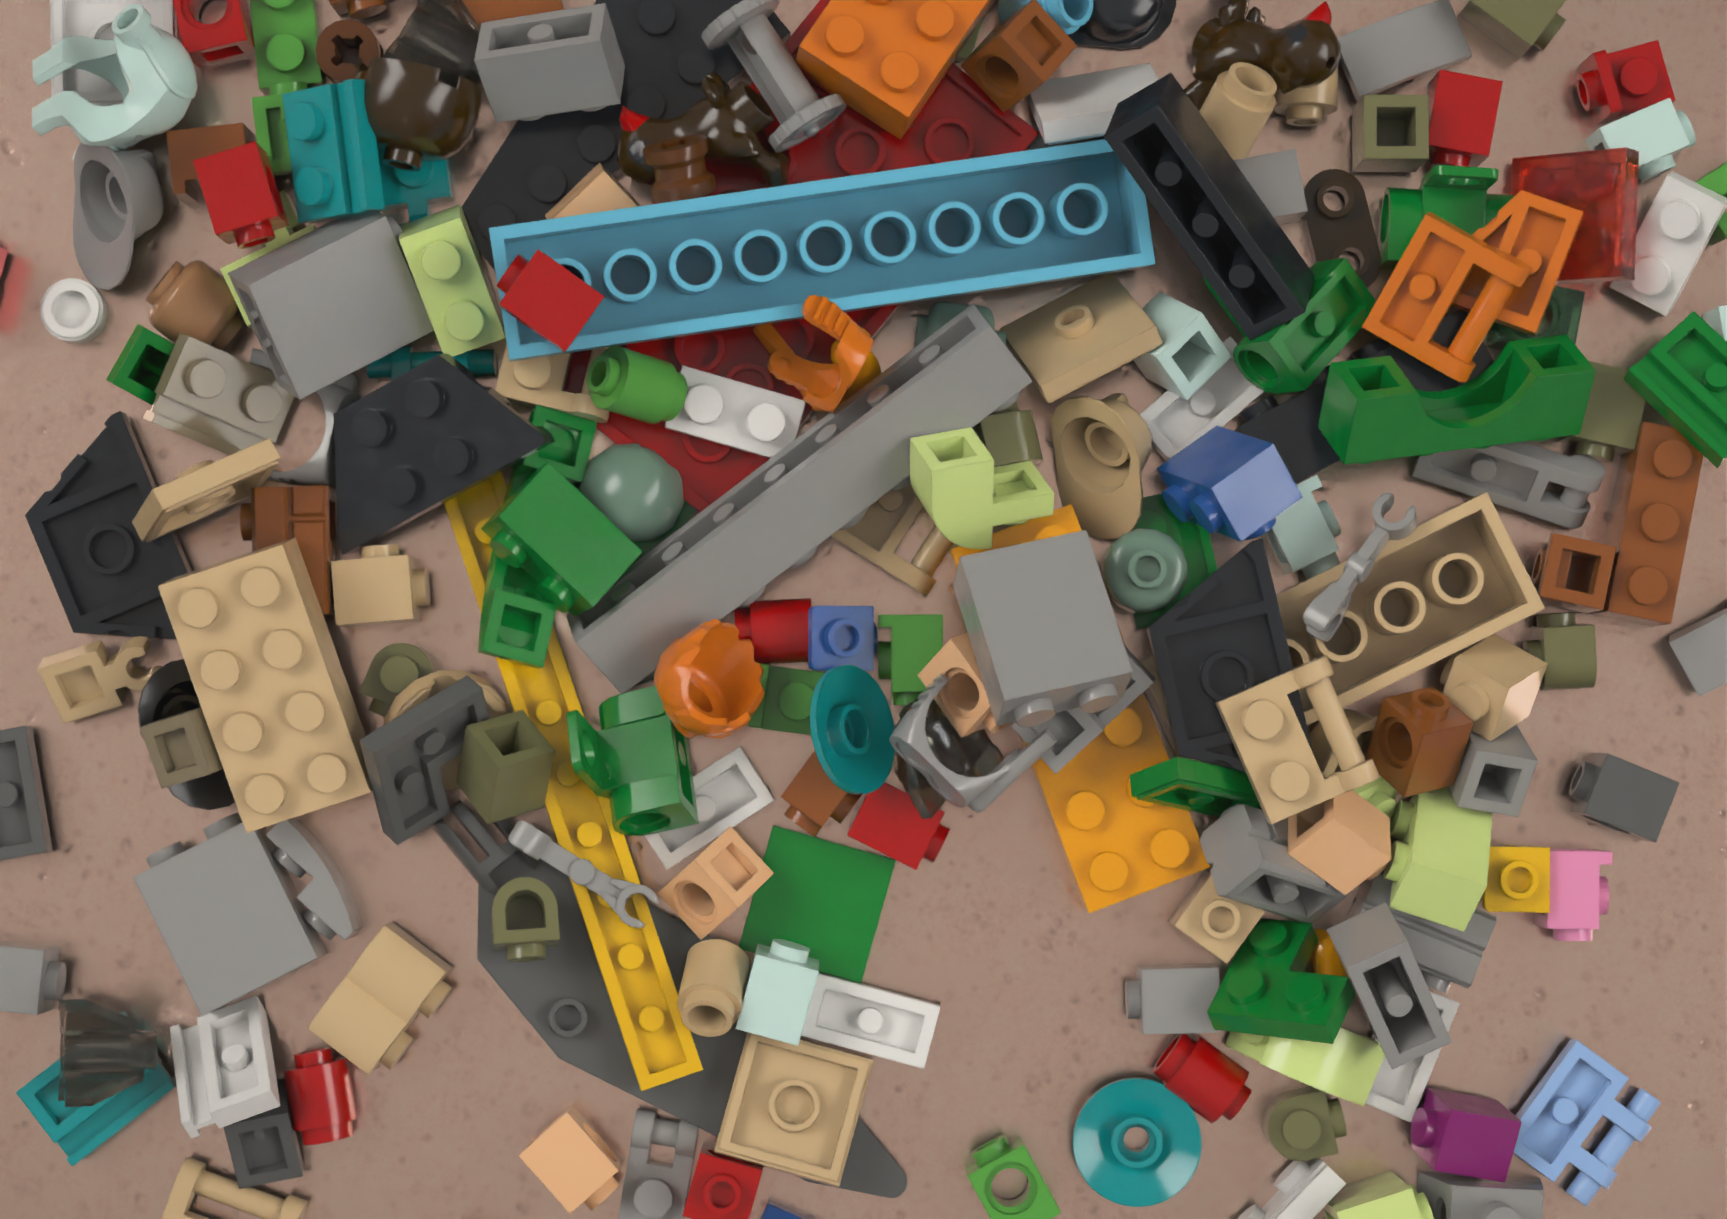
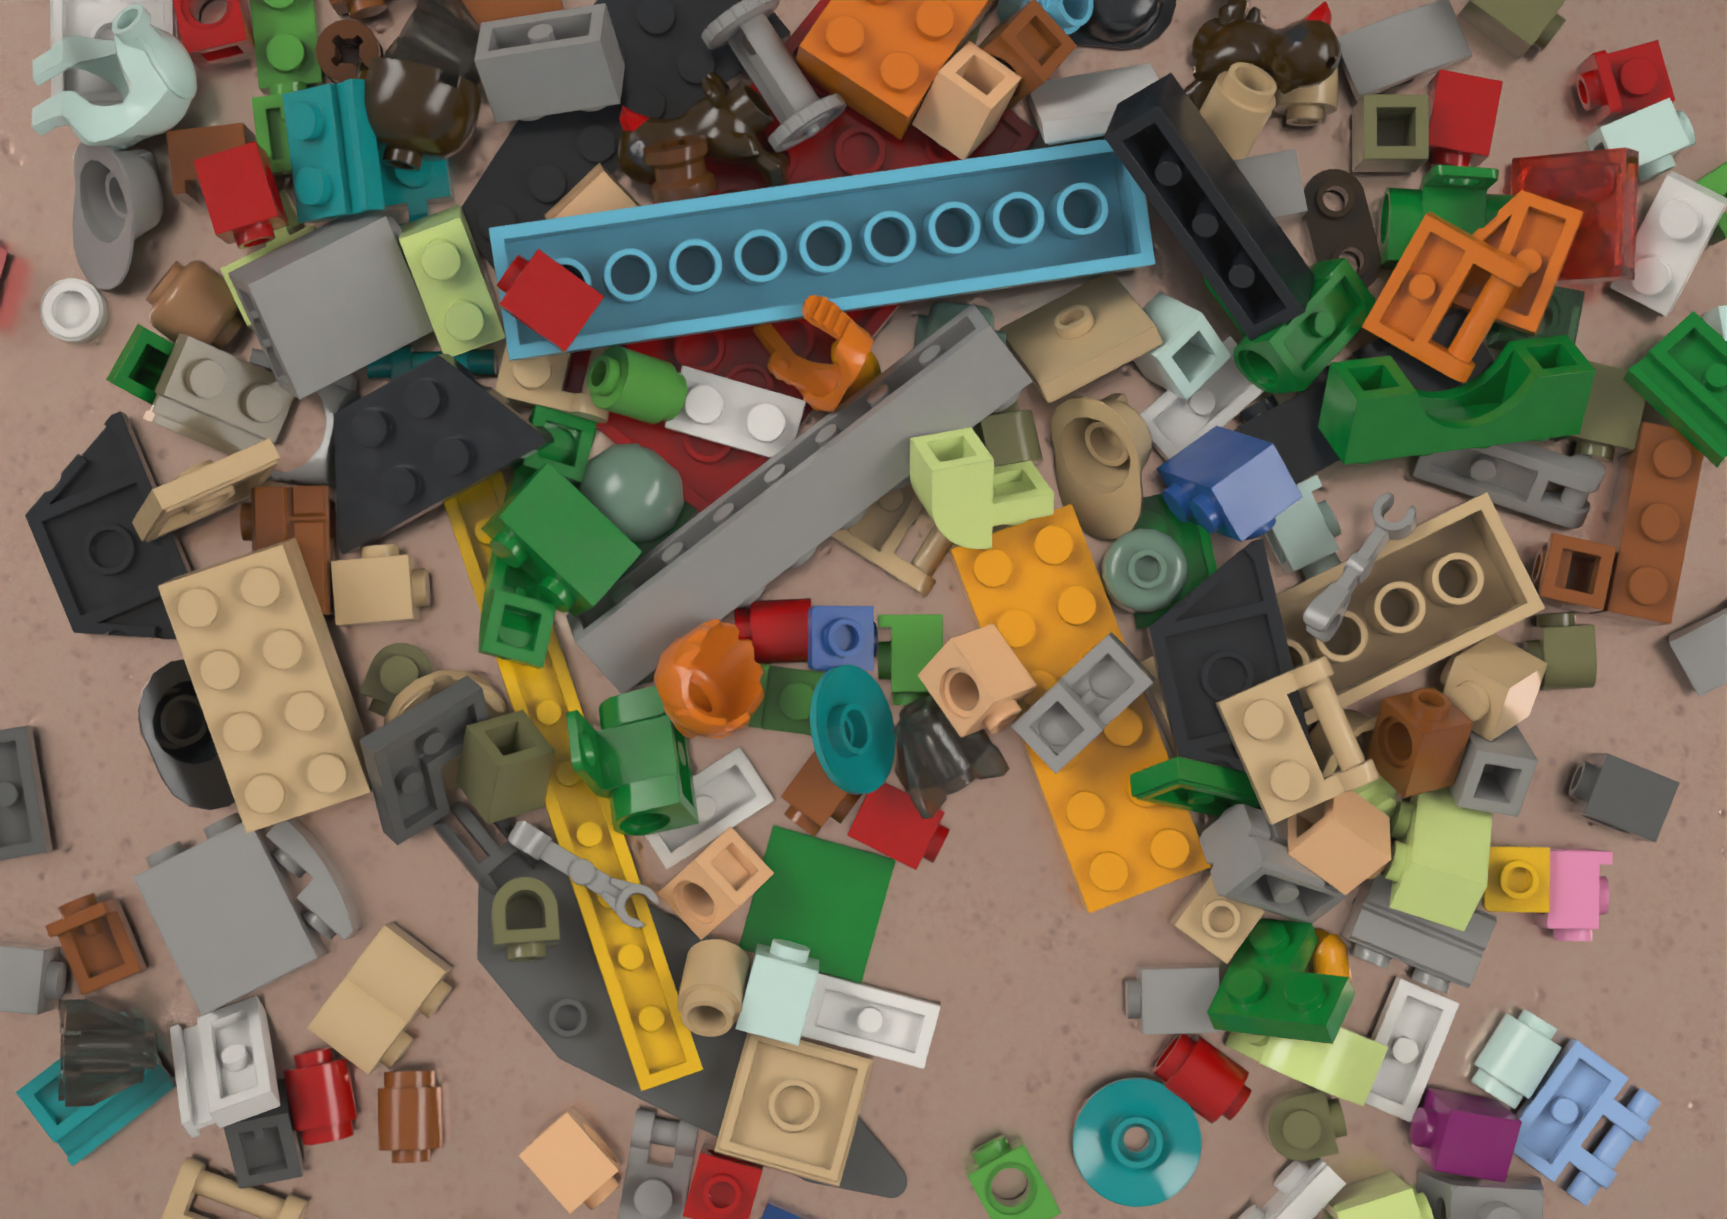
tan plate [37,636,161,724] -> none
dark tan tile [140,707,223,789] -> none
light grey helmet [889,673,1057,813] -> none
light grey brick [953,530,1133,727] -> none
light grey brick [1326,902,1452,1069] -> none
none -> dark orange bracket [45,893,147,995]
none -> dark orange brick [378,1070,443,1163]
none -> light nougat brick [912,41,1022,160]
none -> light aqua brick [1471,1009,1562,1109]

